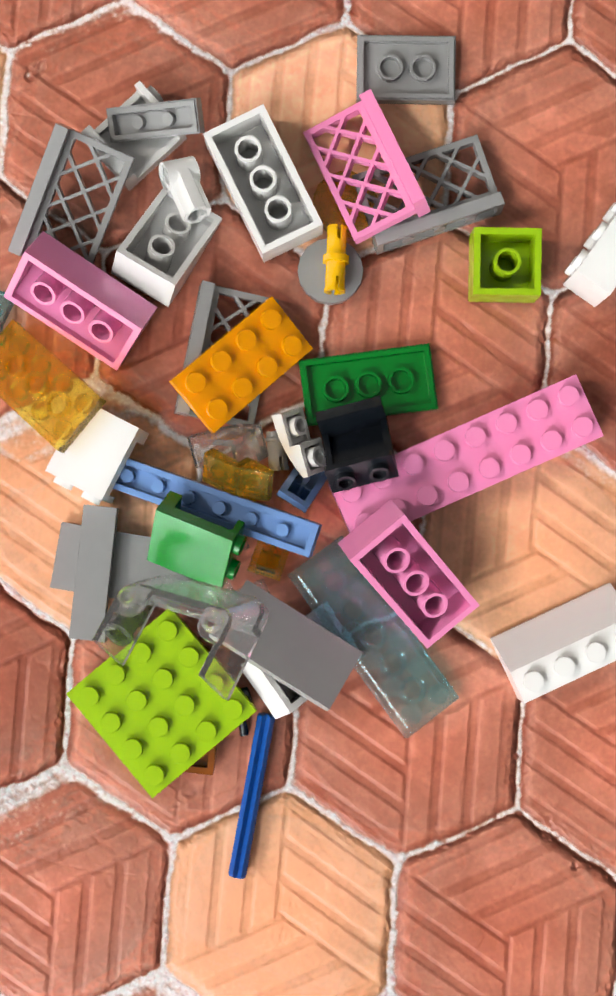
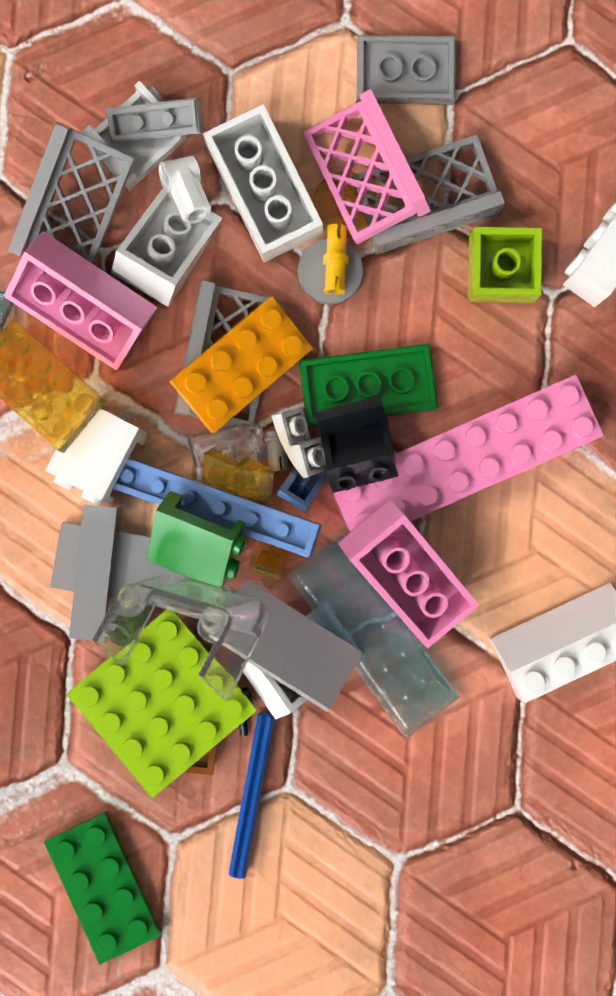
none -> green plate [44,811,162,965]

